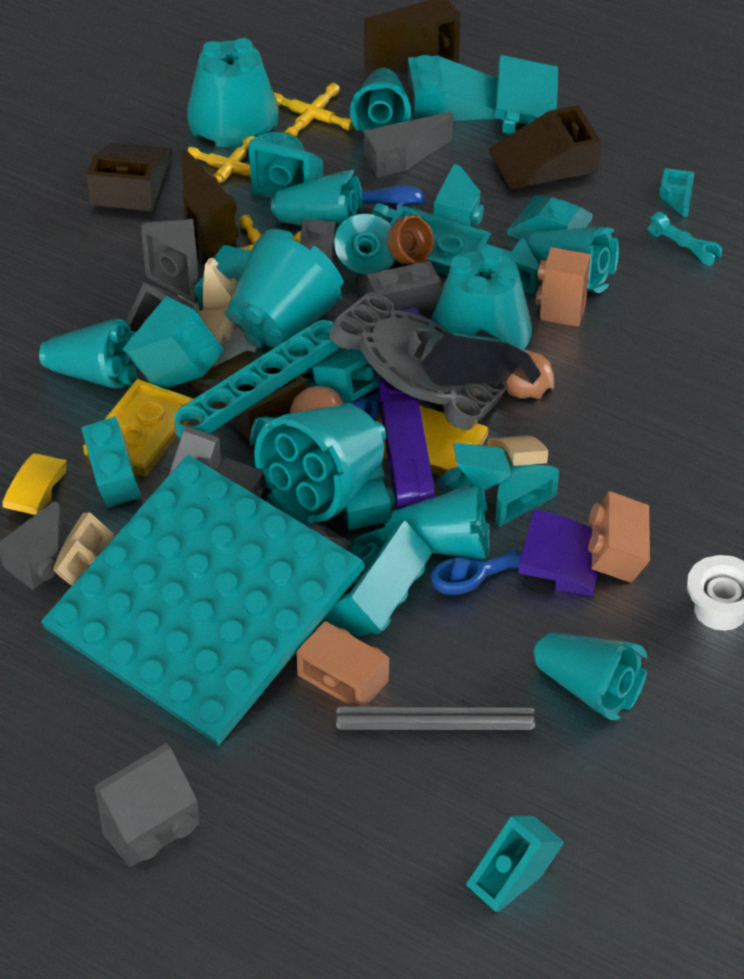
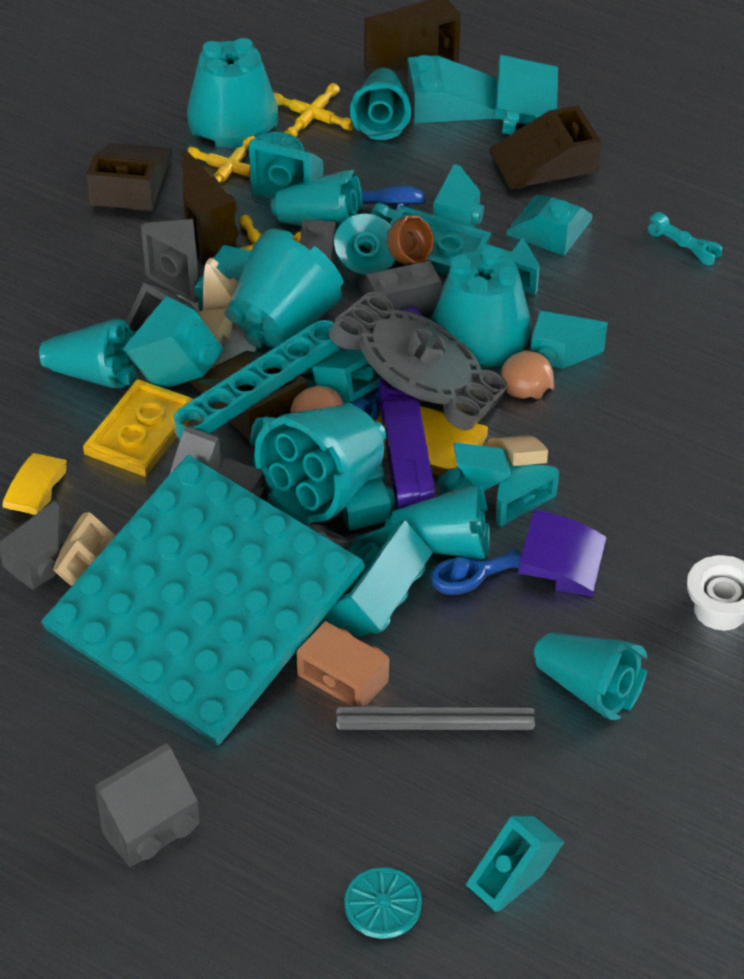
teal brick [81,416,142,508] -> none
dark grey slope [364,112,453,177] -> none
black piece [420,329,541,386] -> none
teal cone [525,226,619,293] -> none
nougat brick [535,247,591,327] -> none
nougat brick [588,491,650,583] -> none
teal tile [659,168,695,217] -> none
none -> teal wheel [344,867,422,939]
none -> teal slope [531,310,608,369]

